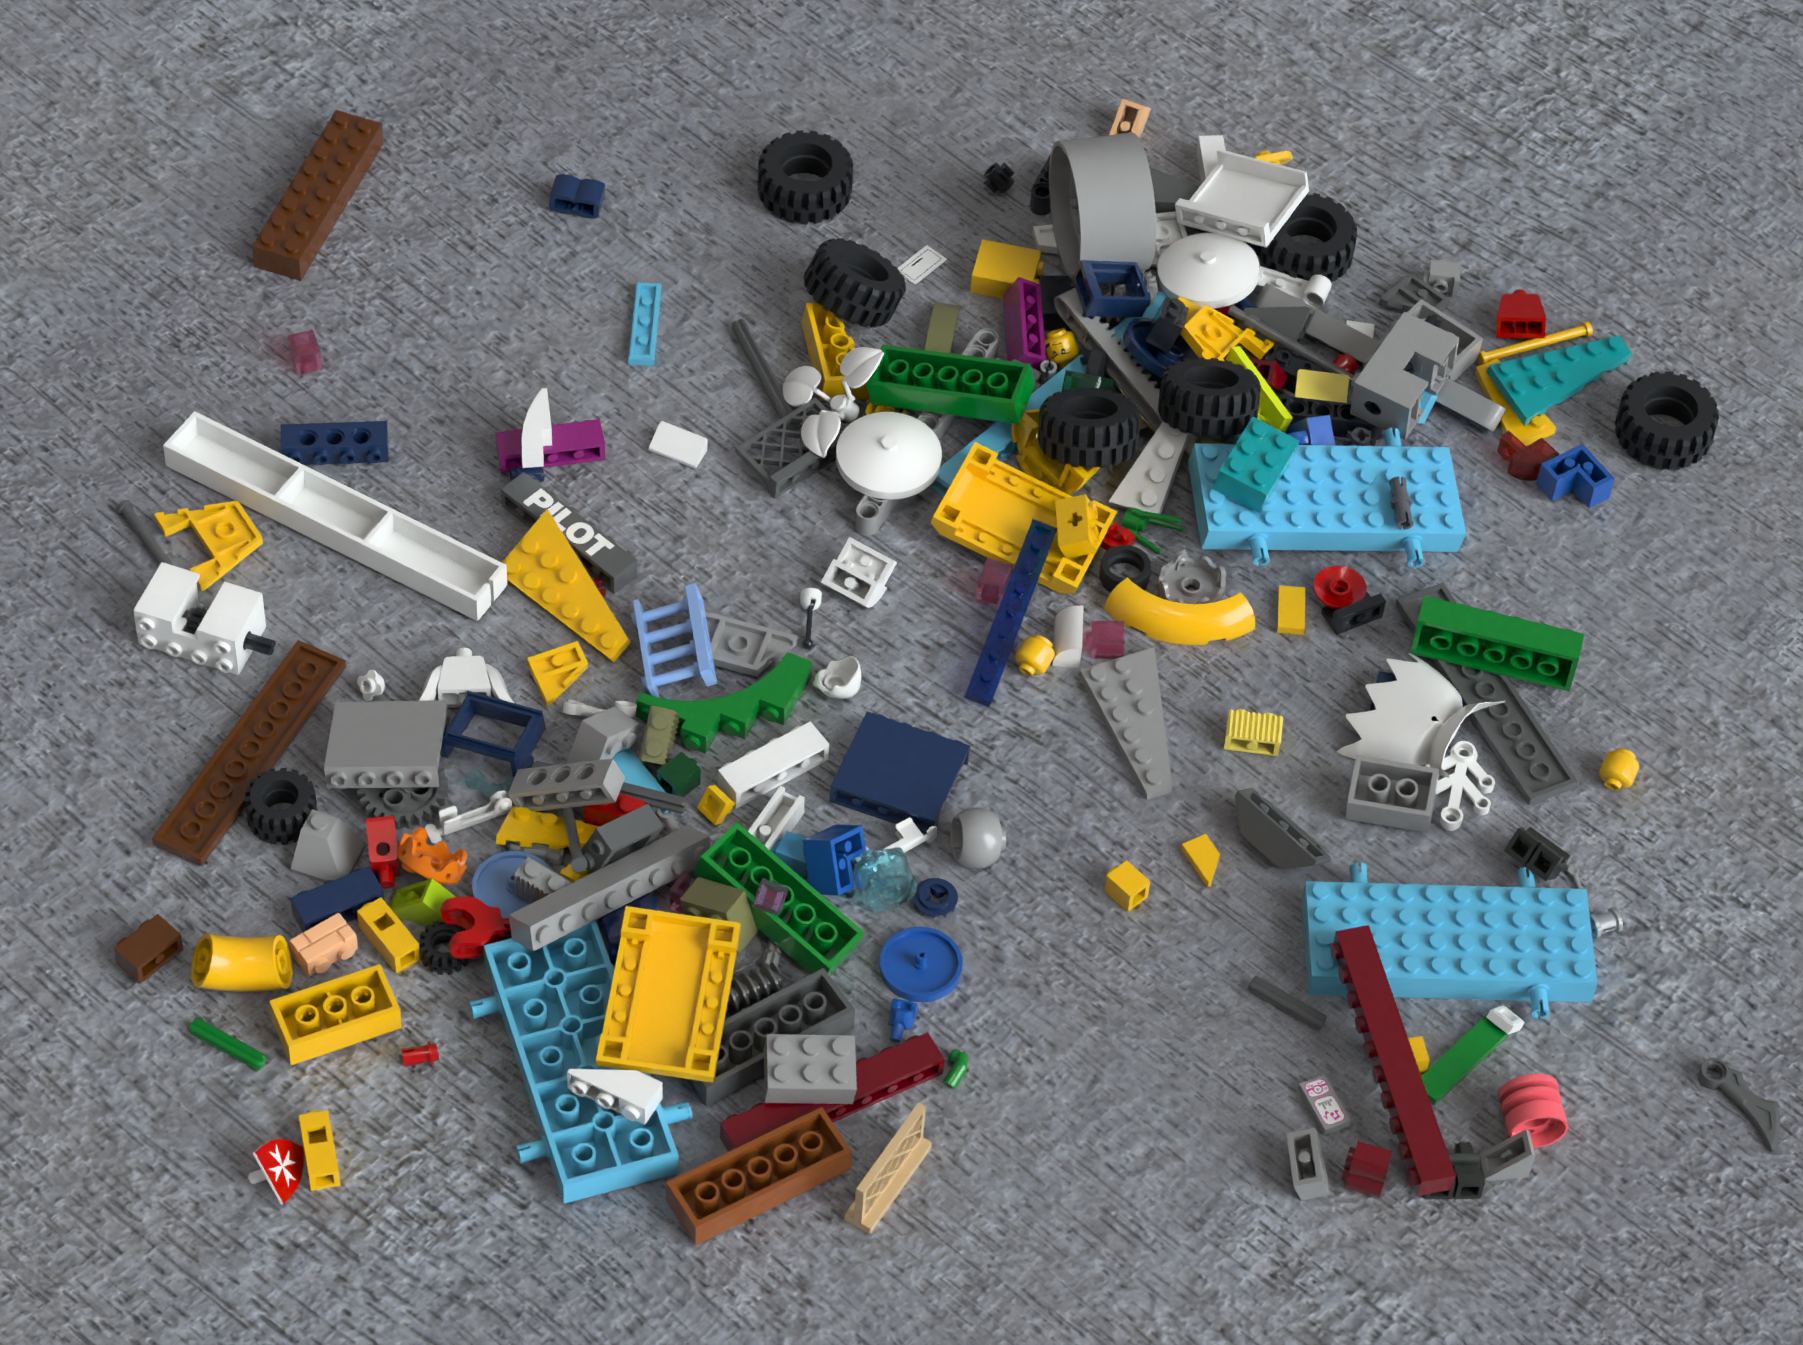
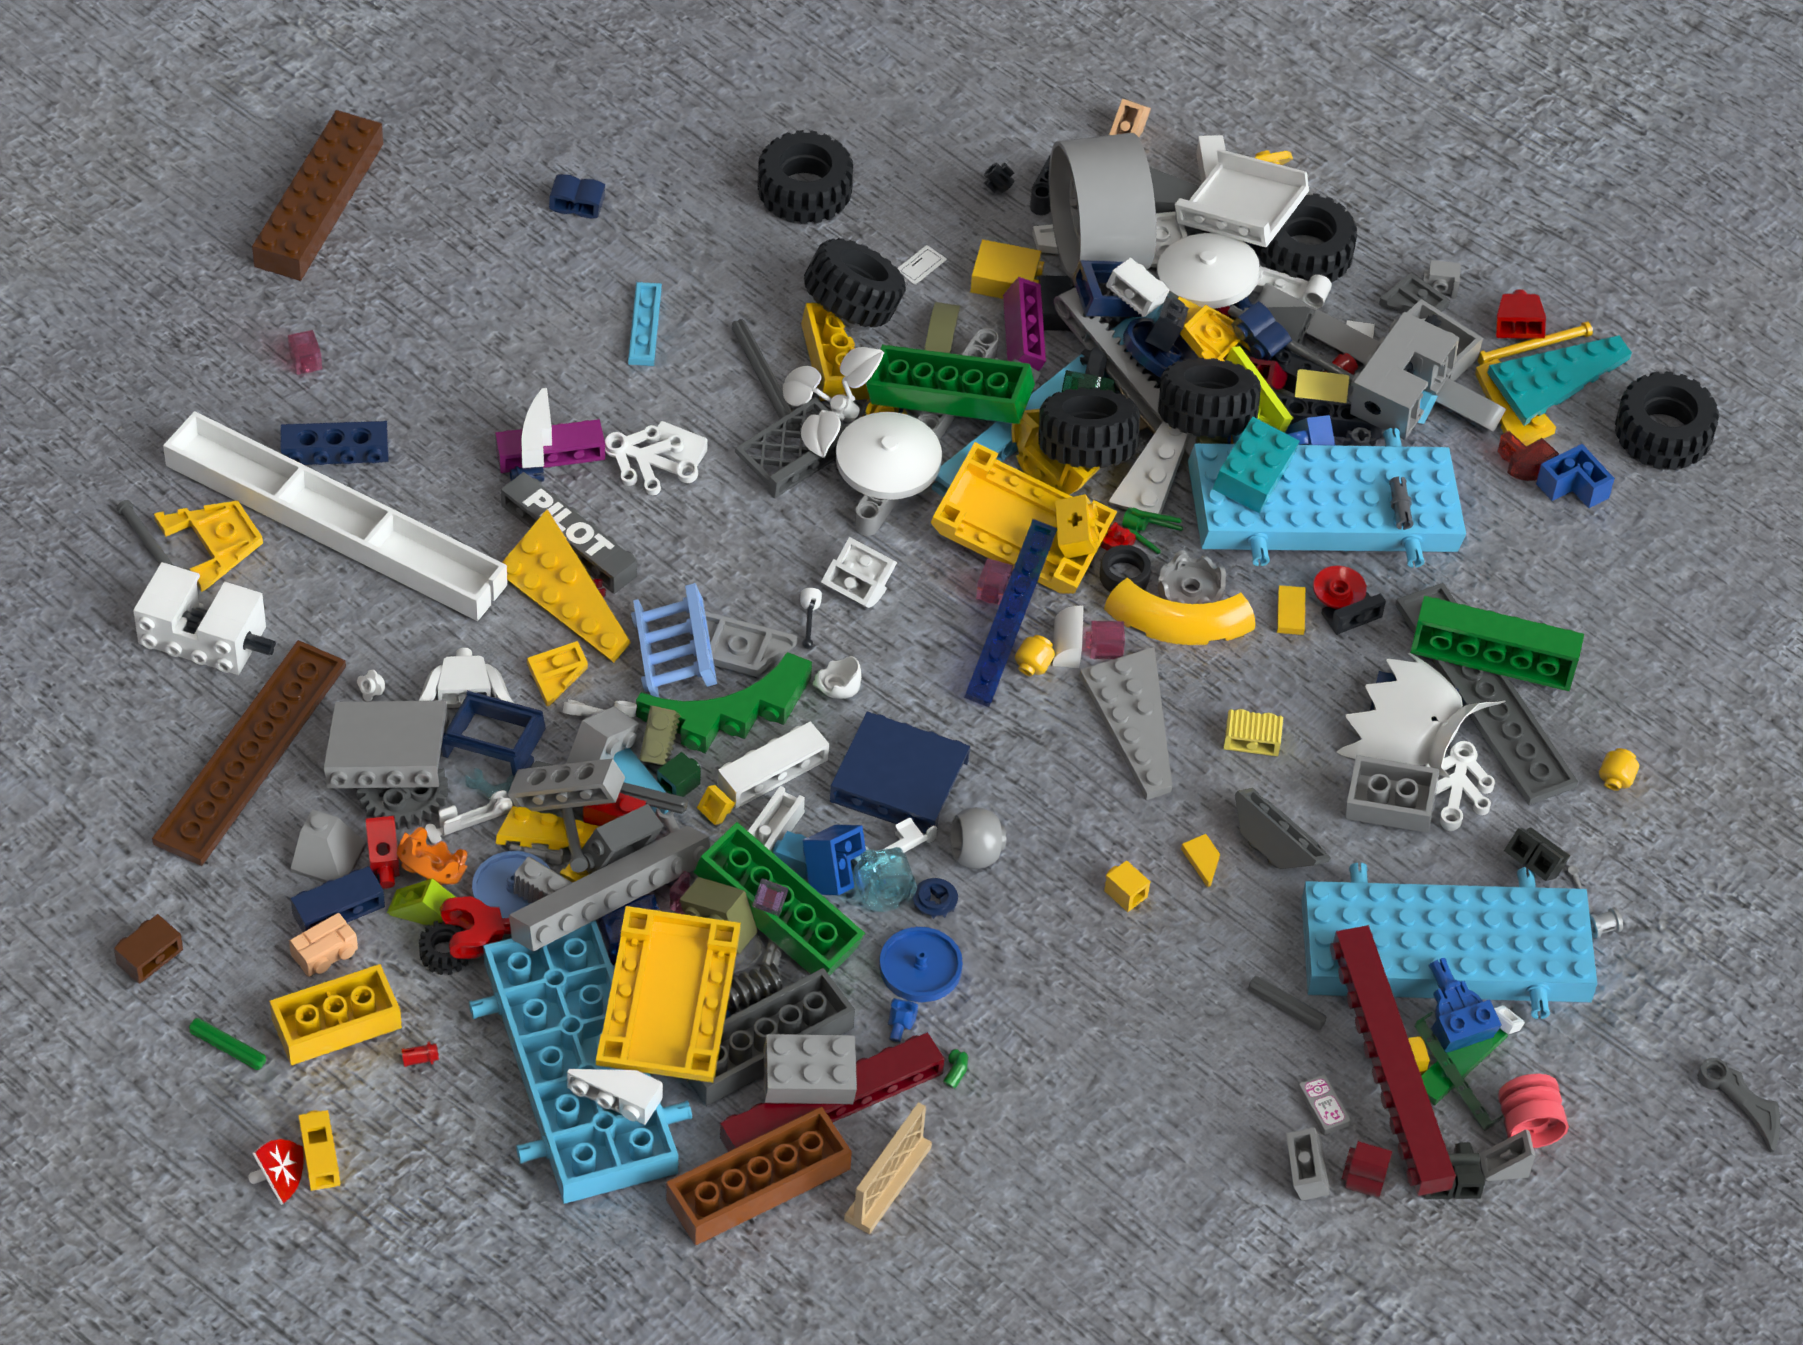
yellow brick [191,933,293,992] -> none
black tyre [244,768,317,845] -> none
yellow brick [357,897,420,974] -> none
light grey pin [1038,360,1057,386] -> none
yellow head [1045,328,1080,368] -> none
none -> white plant [604,425,698,496]
none -> white brick [1106,257,1170,317]
none -> dark blue brick [1231,301,1292,361]
none -> dark green piece [1415,1012,1504,1131]
none -> blue brick [1429,958,1502,1053]

